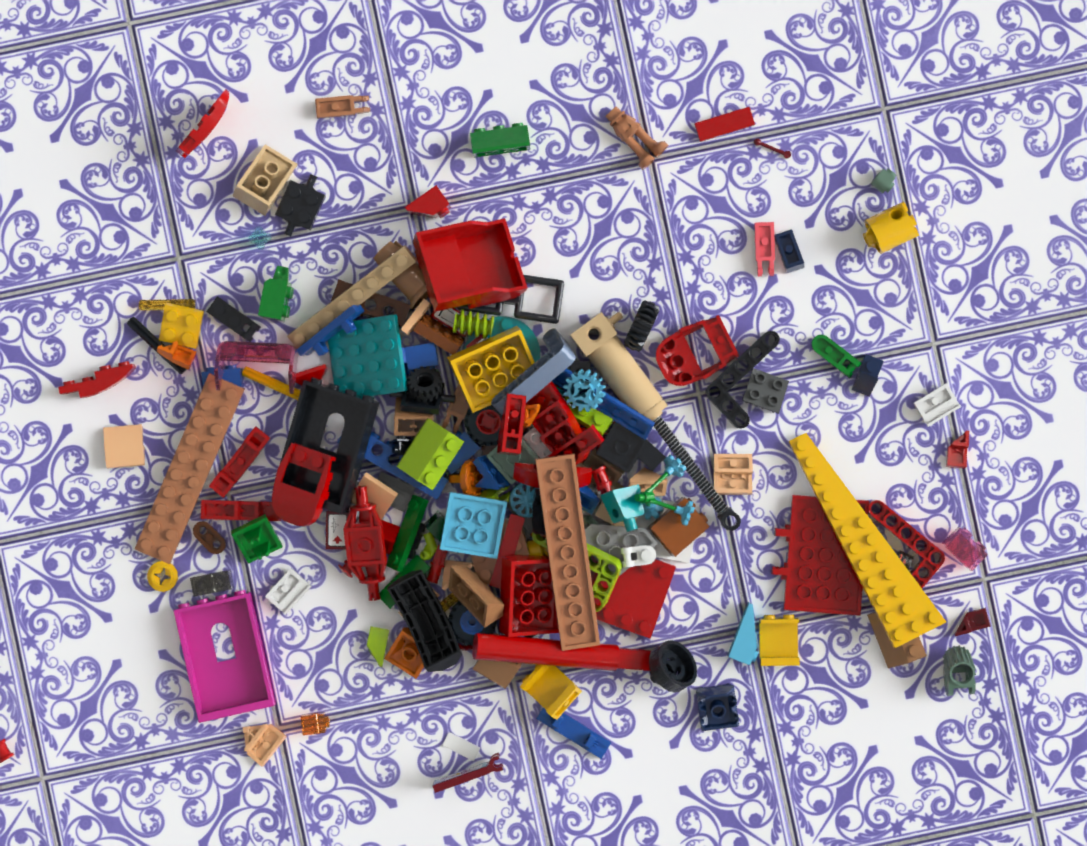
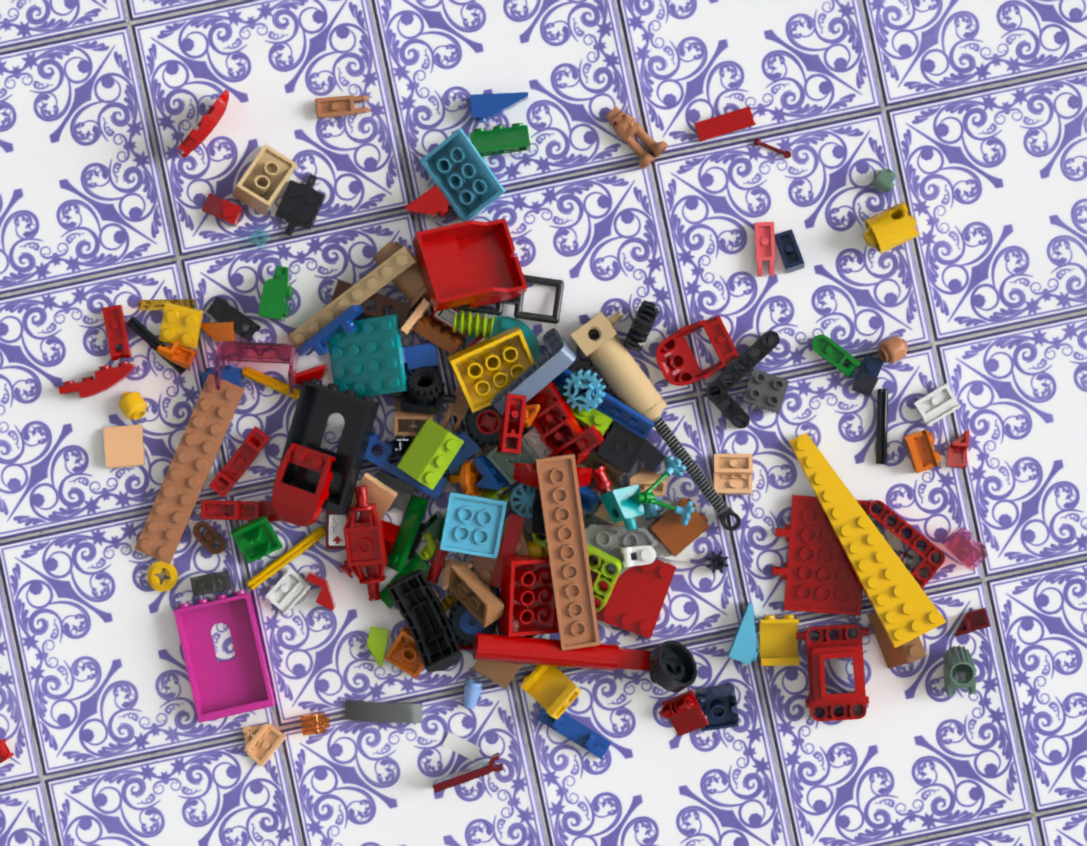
none -> red plate [102,305,132,361]
none -> yellow head [118,391,147,420]
none -> red slope [201,193,244,226]
none -> orange slope [201,321,235,342]
none -> yellow axle [247,526,326,590]
none -> red slope [306,572,336,611]
none -> dark grey slope [345,700,423,723]
none -> medium azure slope [420,128,505,222]
none -> light blue cone [464,679,483,709]
none -> blue slope [470,92,528,123]
none -> red hinge [660,690,709,736]
none -> black gear [706,550,729,573]
none -> red piece [796,623,870,721]
none -> black axle [876,389,888,464]
none -> nougat head [878,336,908,364]
none -> orange hinge [903,429,941,473]

